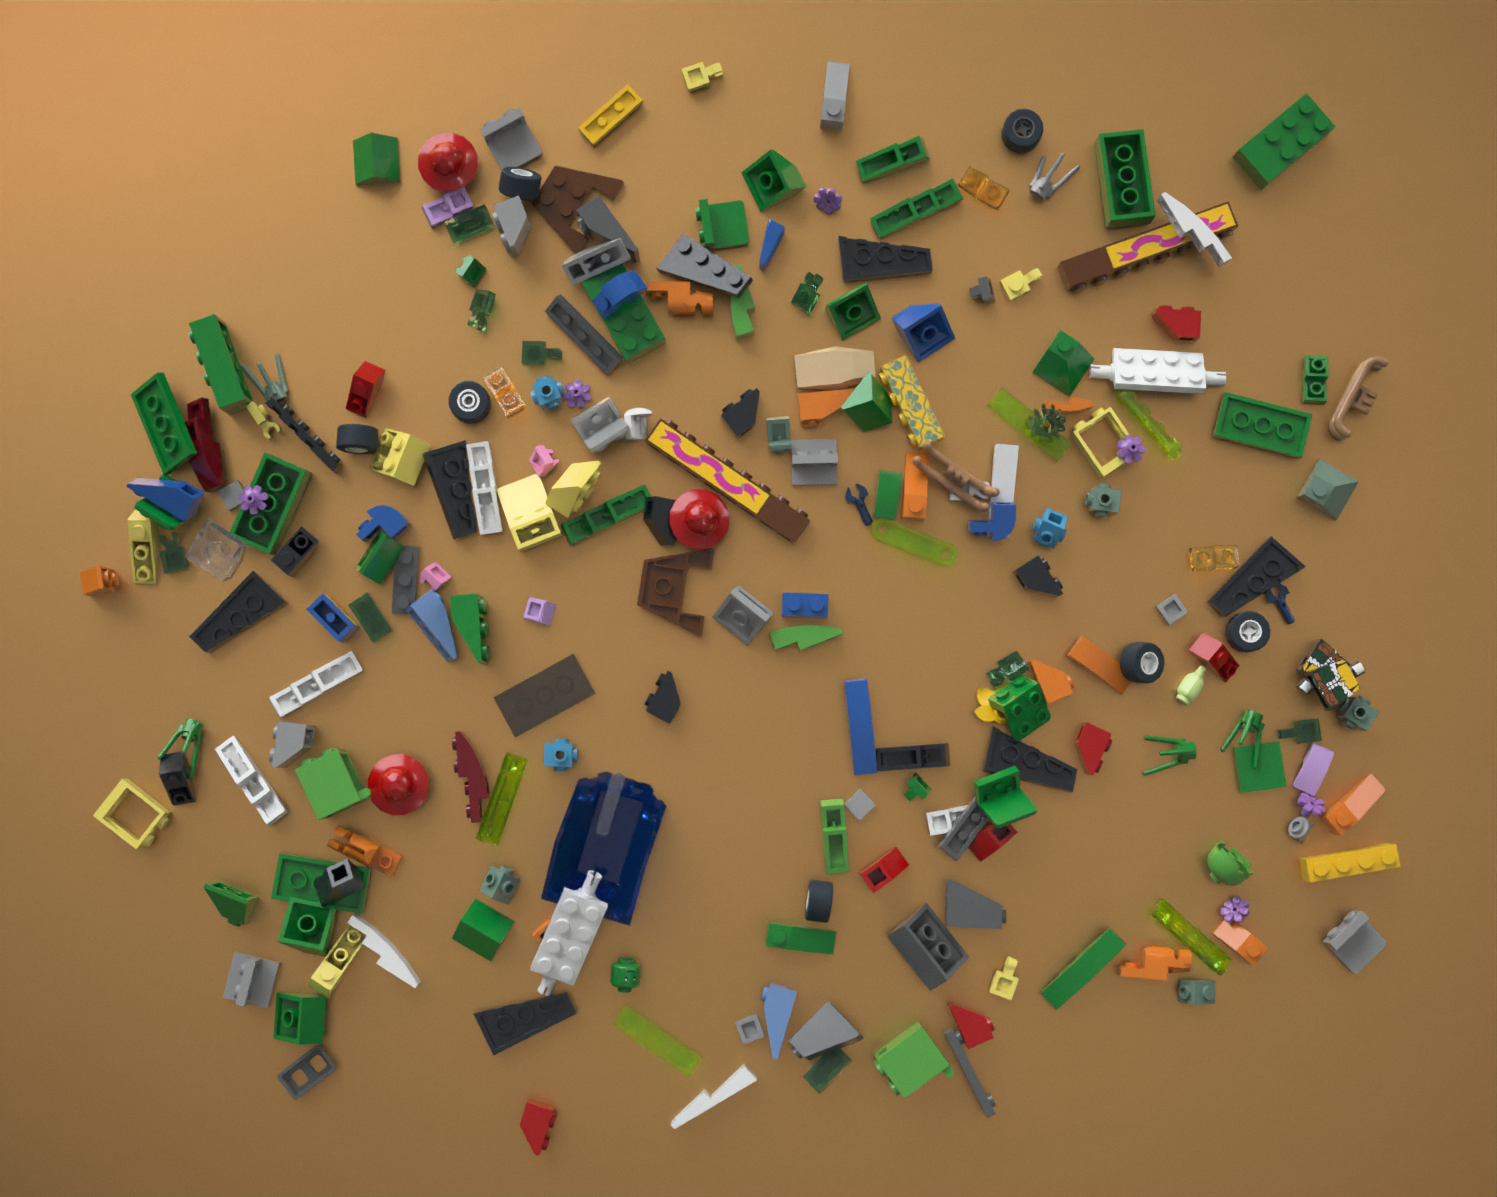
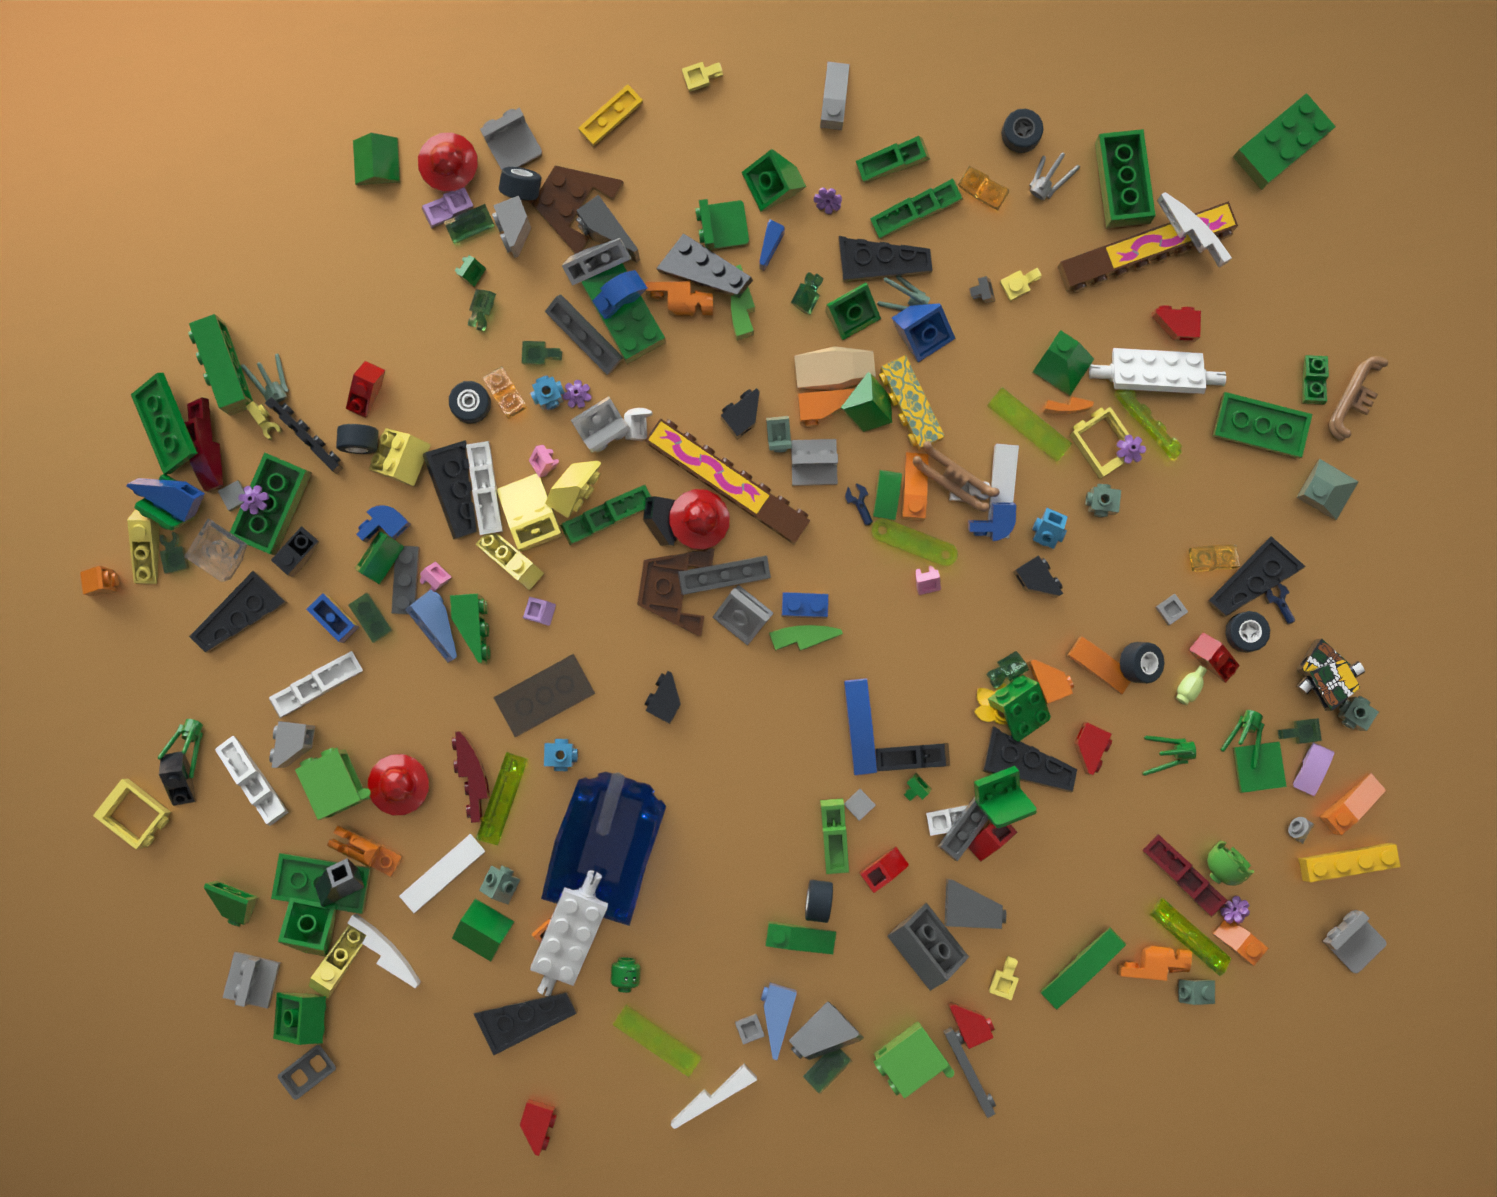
clear green gear [1027,404,1066,443] -> none
medium lavender plant [1297,792,1326,818] -> none
none -> white slope [399,834,485,913]
none -> light yellow slope [476,533,544,590]
none -> dark grey plate [678,555,771,595]
none -> sand green plant [877,276,930,311]
none -> bright pink tile [916,566,941,595]
none -> dark red slope [1143,834,1228,918]

